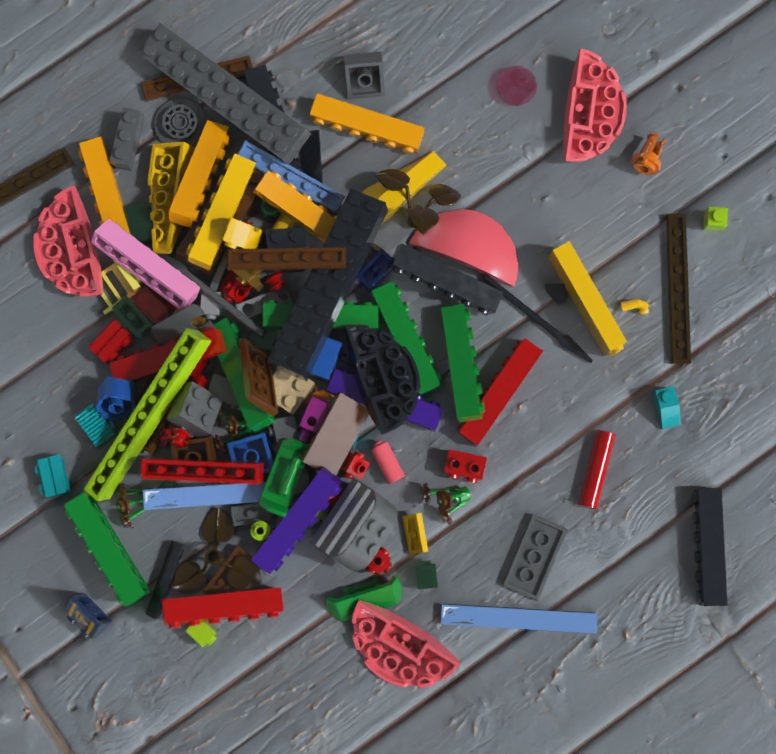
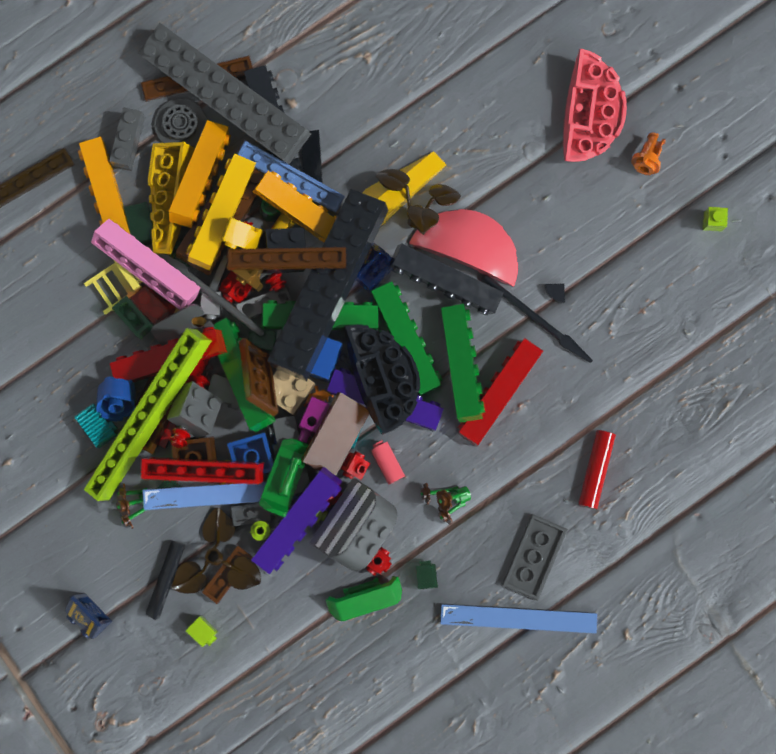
coral brick [33,185,103,297] -> none
teal brick [35,455,71,498] -> none
green brick [64,492,151,606] -> none
red brick [88,319,133,364] -> none
red brick [162,587,284,629] -> none
plant [214,407,251,454] -> none
light orange brick [310,94,425,154] -> none
dark grey slope [344,52,385,99] -> none
coral brick [352,600,461,688] -> none
yellow plate [402,513,428,555] -> none
red brick [443,449,487,484] -> none
clear pink piece [497,66,537,106] -> none
yellow brick [548,241,627,356] -> none
yellow arm [621,299,649,315] -> none
teal slope [651,386,681,429] -> none
dark brown tile [666,214,691,364] -> none
black brick [692,488,728,606] -> none

